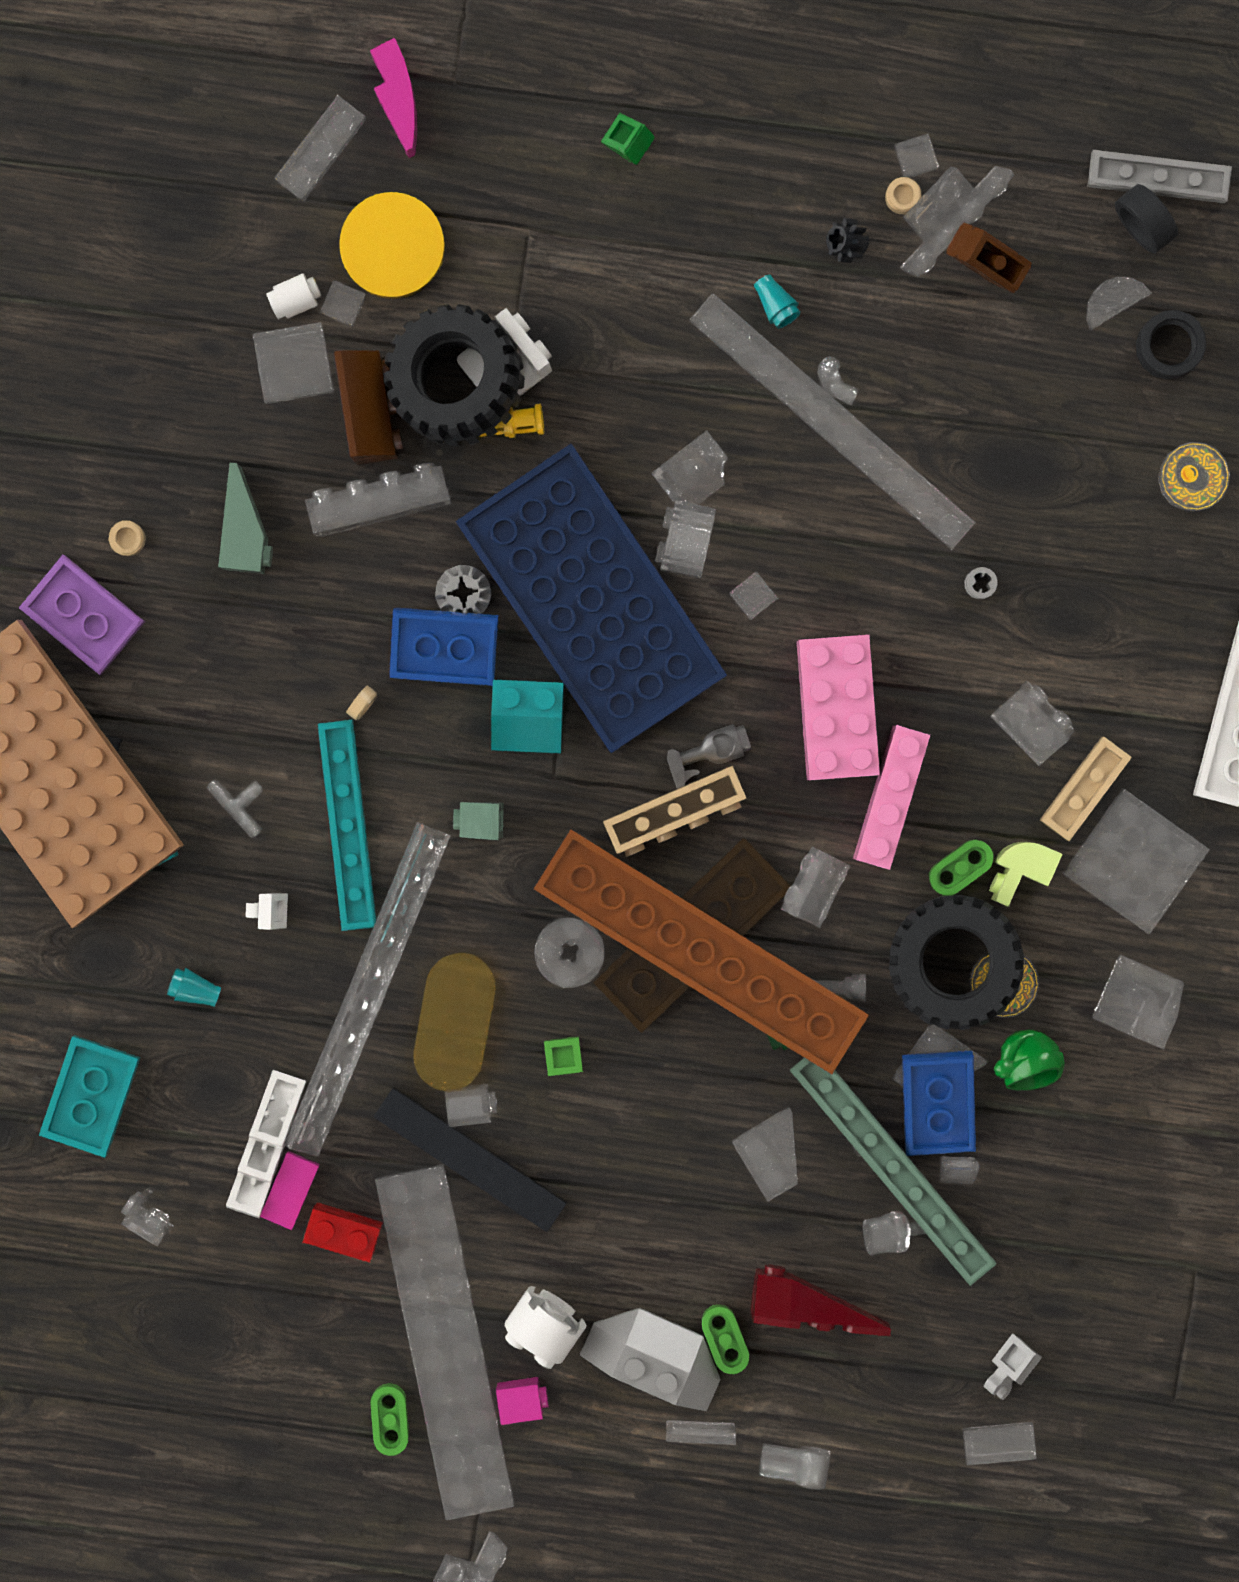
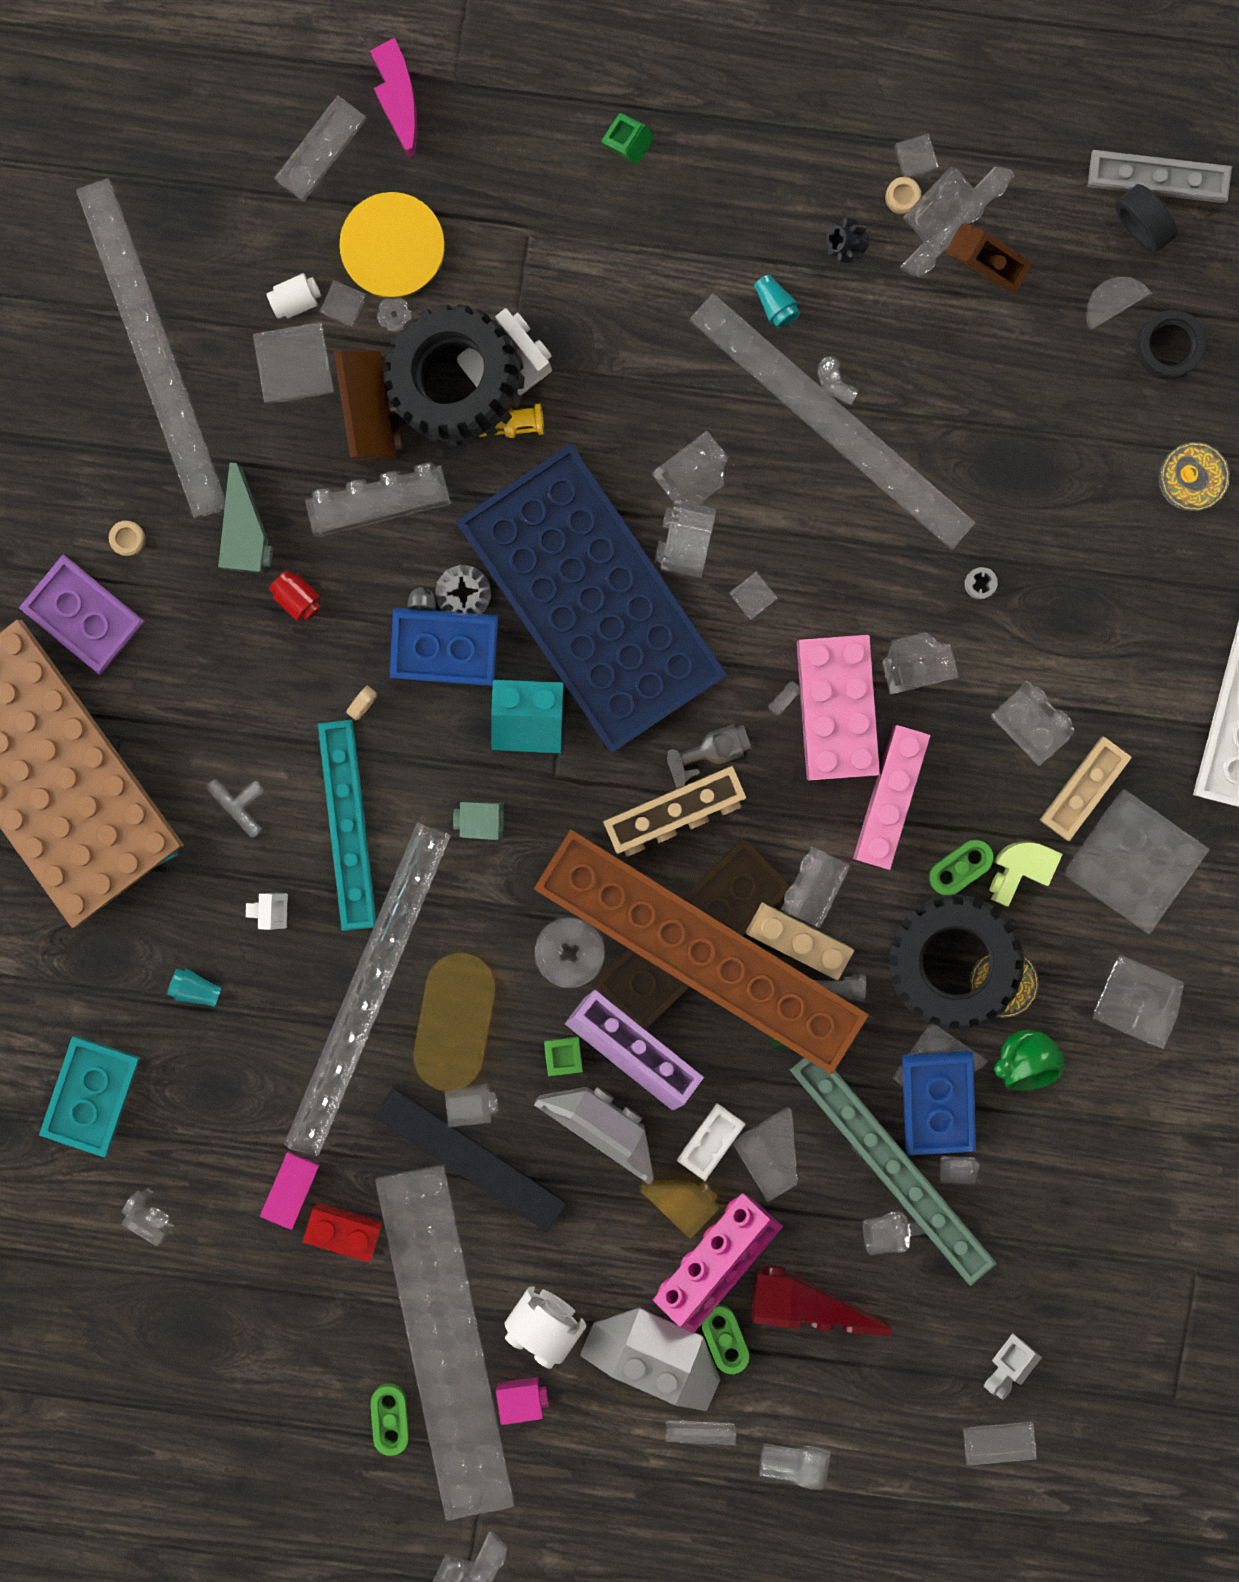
white slope [226,1070,306,1218] -> none
none -> clear plate [76,178,226,519]
none -> red brick [269,570,321,621]
none -> clear plate [377,297,412,332]
none -> dark grey hinge [407,587,436,611]
none -> light grey wedge [534,1087,654,1185]
none -> lavender brick [565,990,704,1111]
none -> clear yellow slope [639,1179,719,1239]
none -> brick [653,1193,783,1333]
none -> white plate [677,1103,746,1181]
none -> tan plate [746,902,854,981]
none -> clear tile [767,681,801,715]
none -> clear slope [881,632,959,695]

